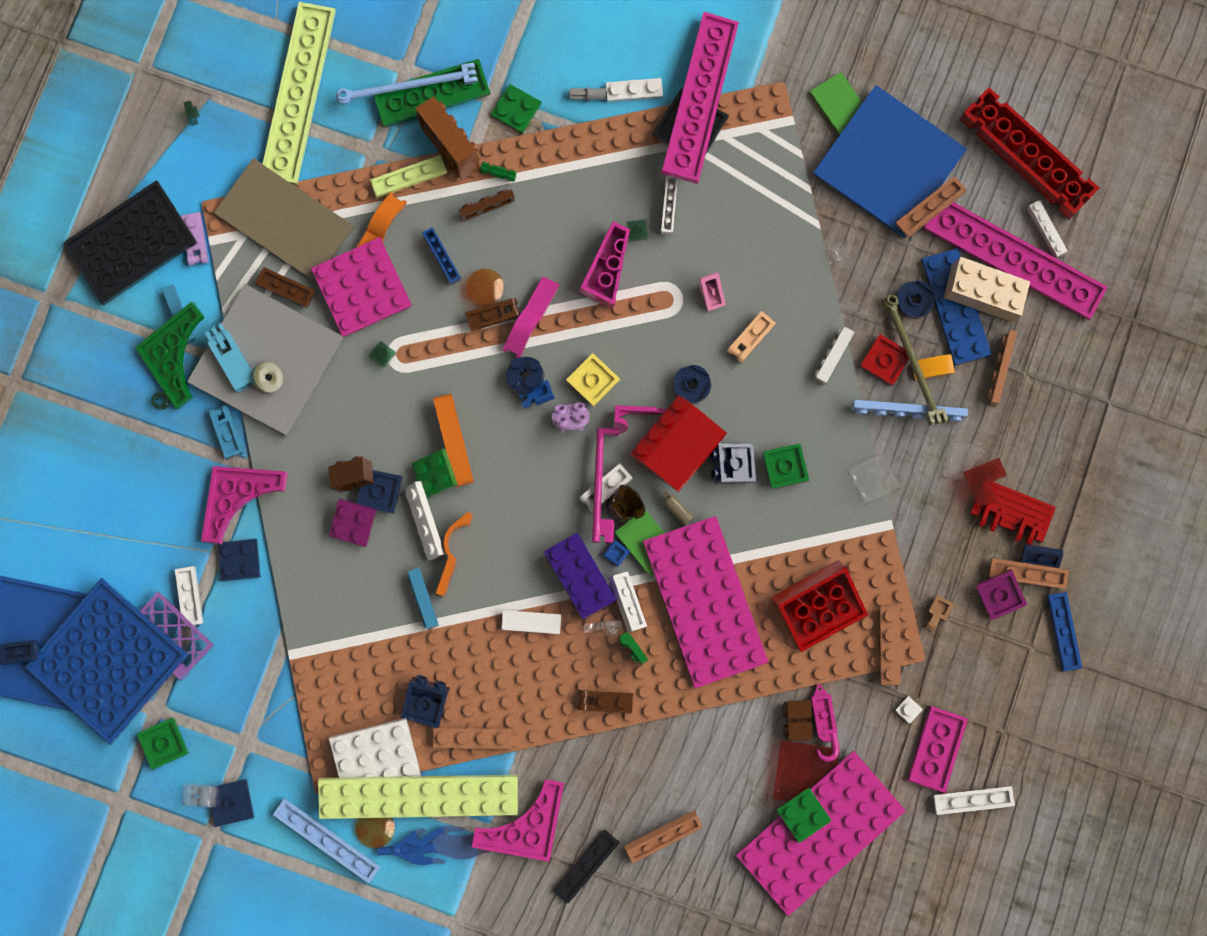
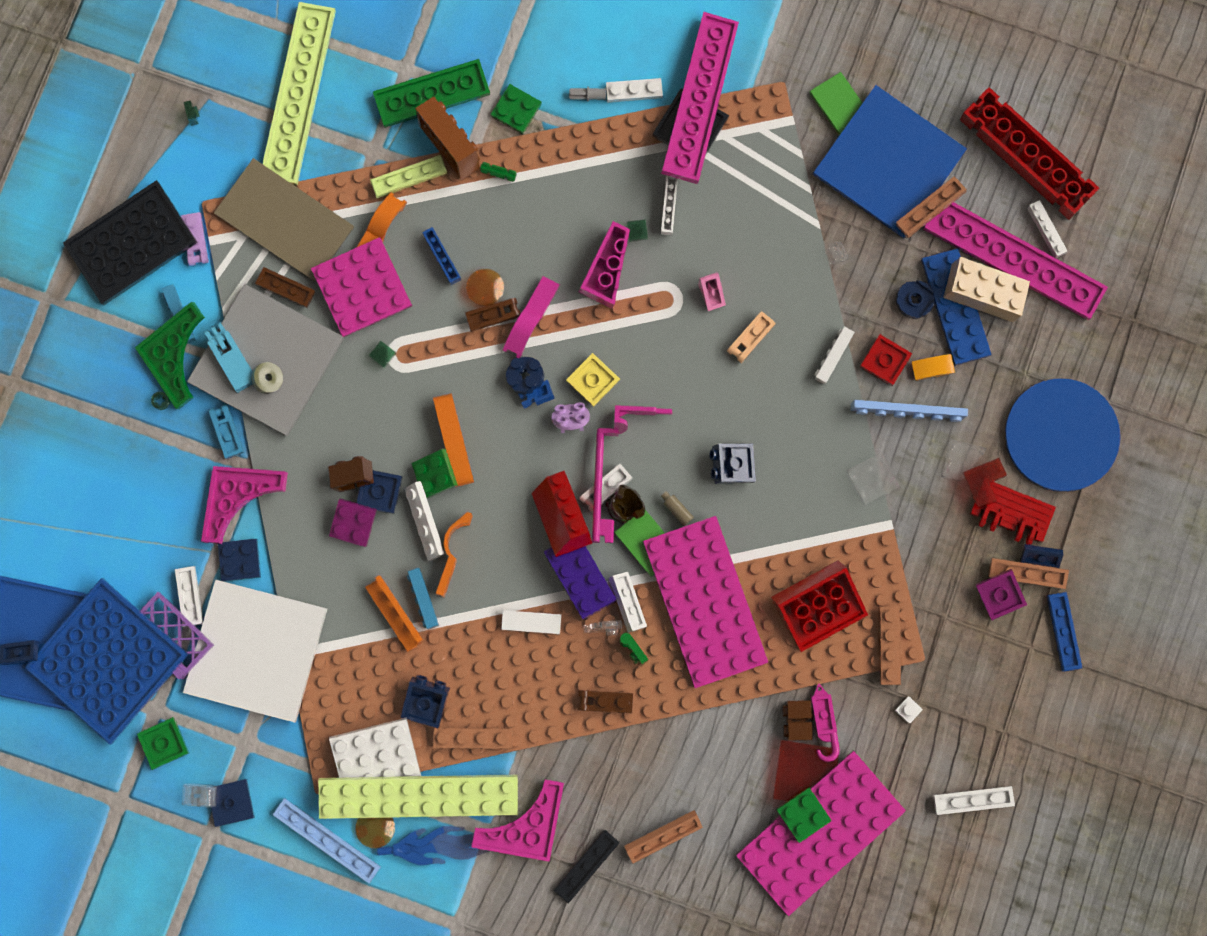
light blue hinge [336,63,478,105] -> none
reddish brown plate [459,189,515,222] -> none
blue tile [603,540,630,567] -> none
red slope [630,395,727,492] -> none
dark blue plate [673,365,712,404] -> none
green plate [763,443,809,490] -> none
olive hinge [882,295,948,426] -> none
dark pink tile [907,706,968,793] -> none
medium nougat plate [925,595,954,631] -> none
nougat plate [987,330,1017,407] -> none
none -> white tile [183,580,327,723]
none -> orange fence [365,575,424,652]
none -> red slope [531,470,592,557]
none -> blue tile [1005,378,1120,492]

